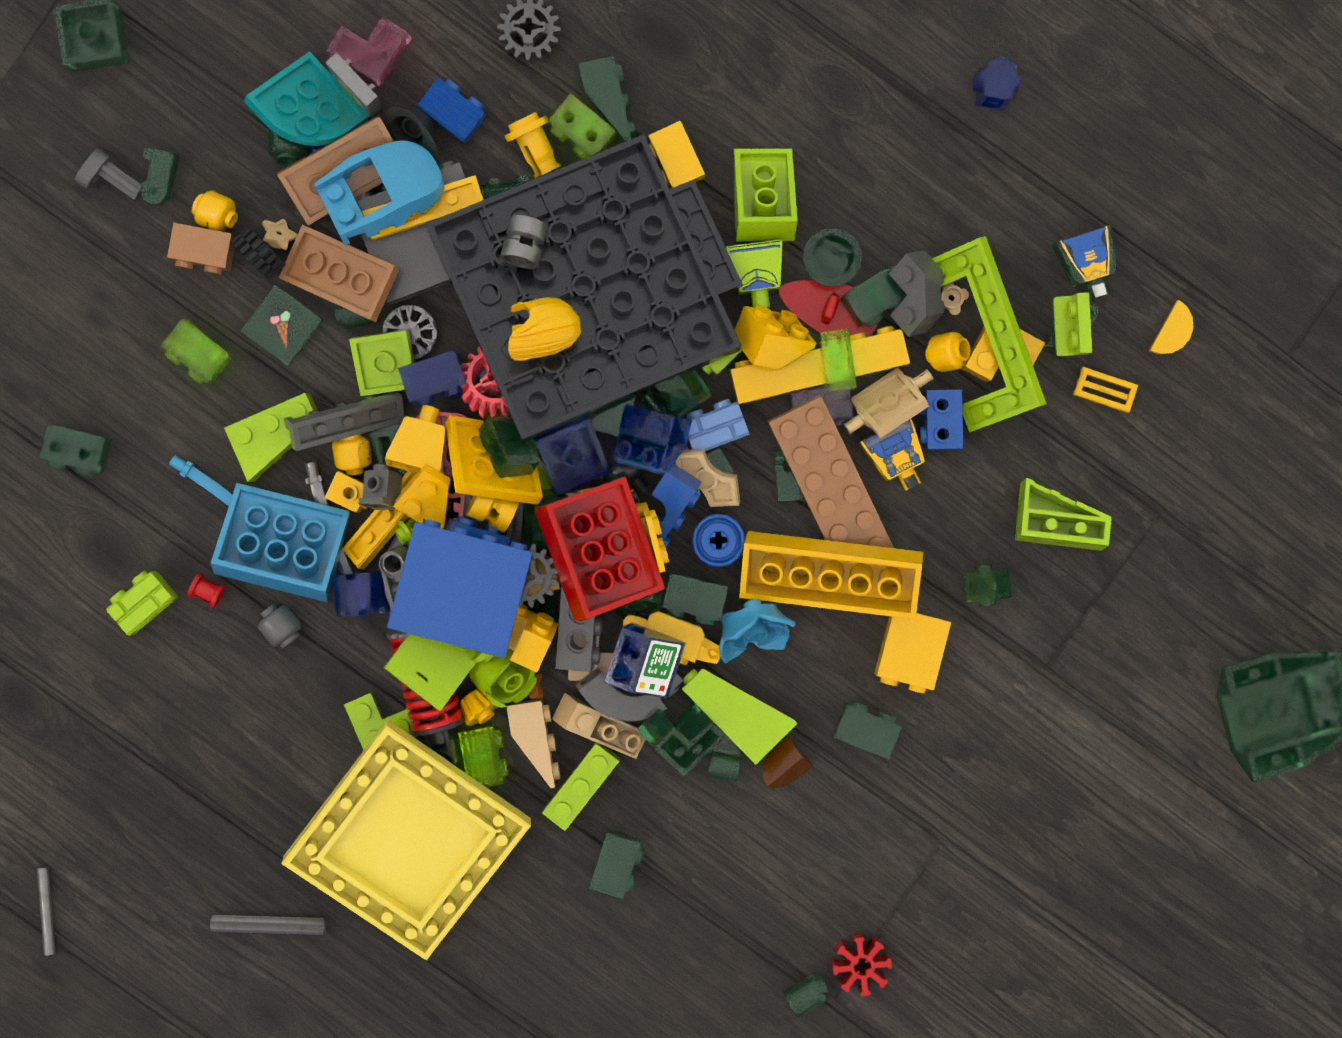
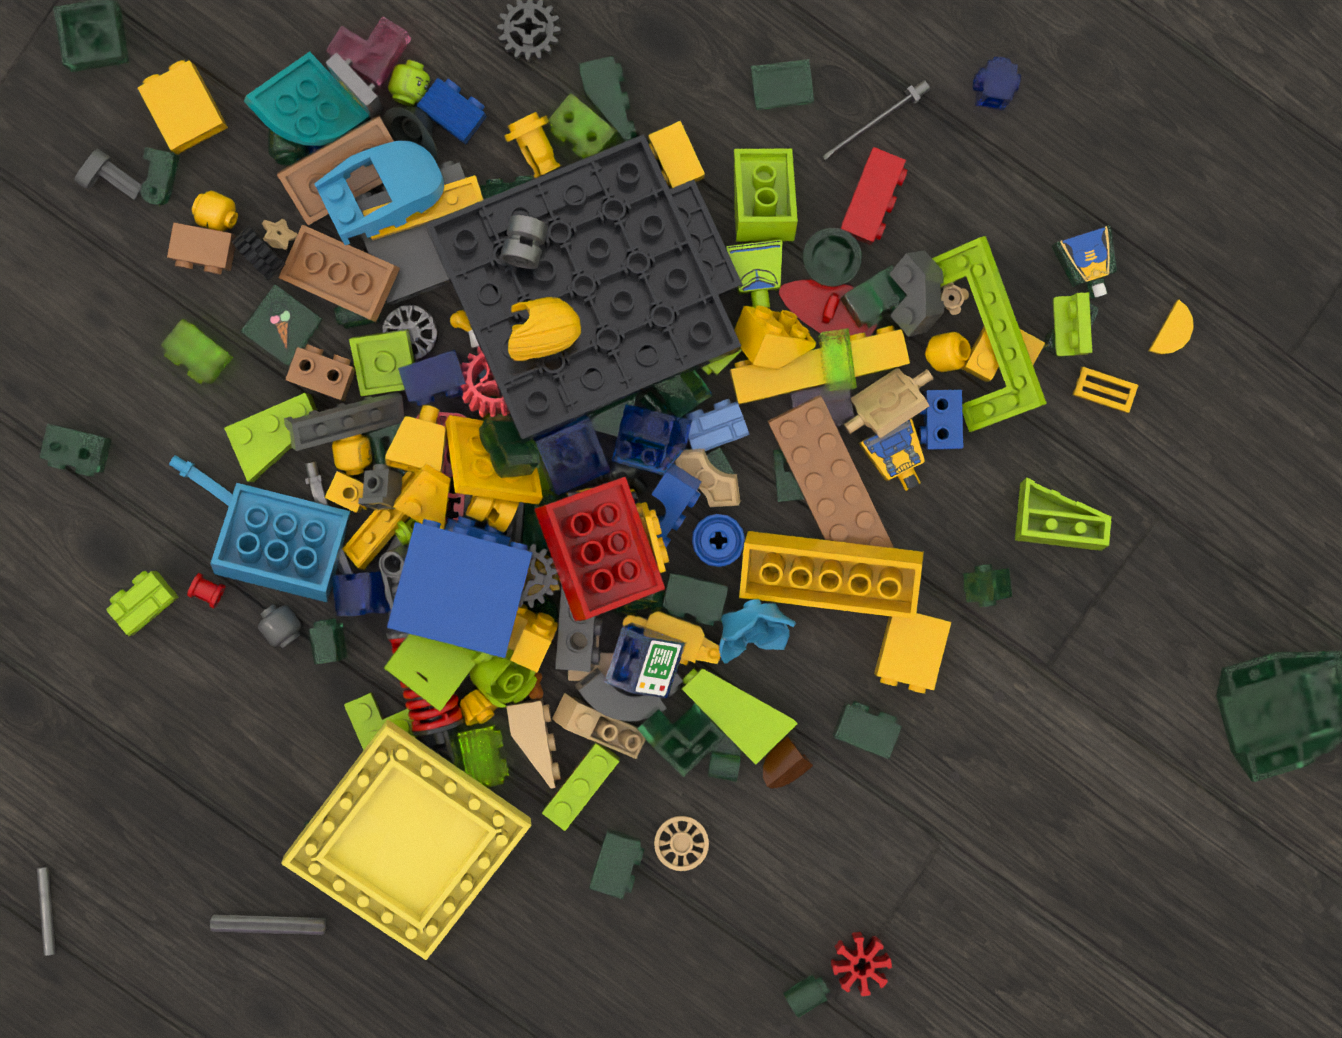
none -> yellow brick [138,60,228,155]
none -> medium nougat brick [285,344,356,401]
none -> clear green brick [308,618,348,664]
none -> lime head [388,60,430,106]
none -> yellow arm [450,310,480,348]
none -> tan wheel [654,816,709,871]
none -> clear green plate [751,59,814,110]
none -> flat silver sword [822,80,930,160]
none -> red brick [839,147,908,245]

